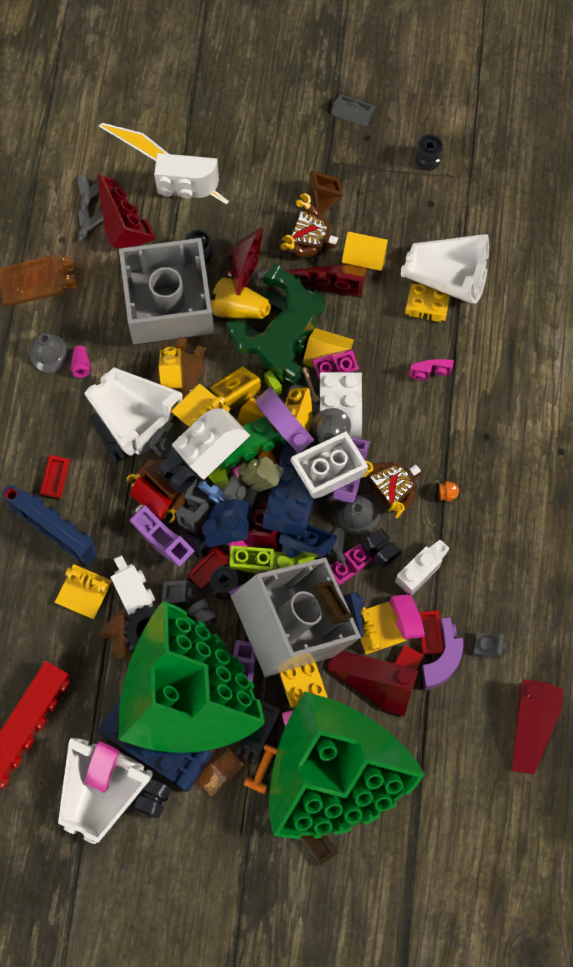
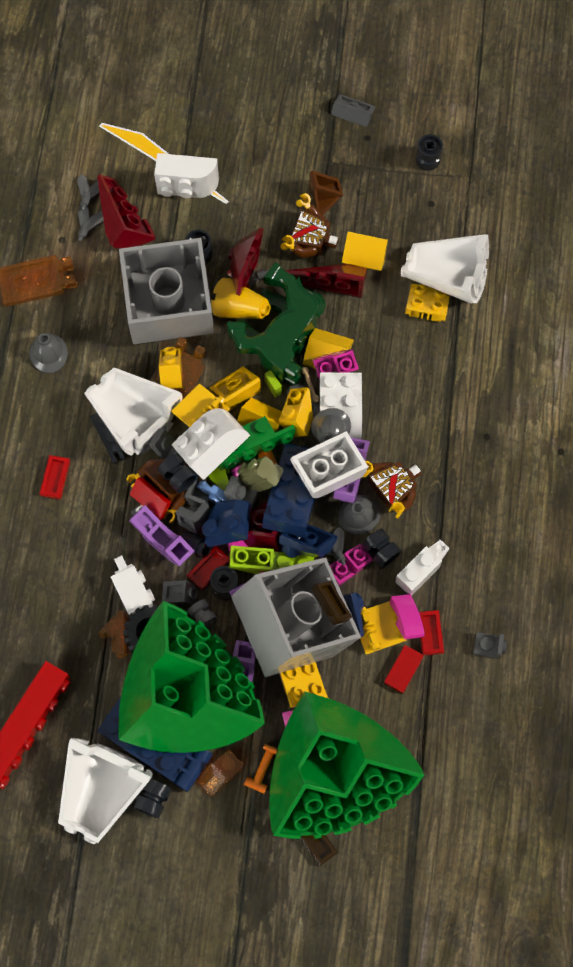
dark blue hinge [2,485,97,567] -> none
yellow hinge [55,564,112,619] -> none
dark pink cone [71,346,91,378] -> none
slope [85,741,119,793] -> none
black hinge [235,701,281,765] -> none
medium lavender arch [254,387,314,454] -> none
dark red wedge [327,651,418,717] -> none
dark pink slope [409,359,454,381] -> none
medium lavender arch [421,618,463,691] -> none
orange plate [439,481,459,502] -> none
dark red wedge [511,679,563,774] -> none

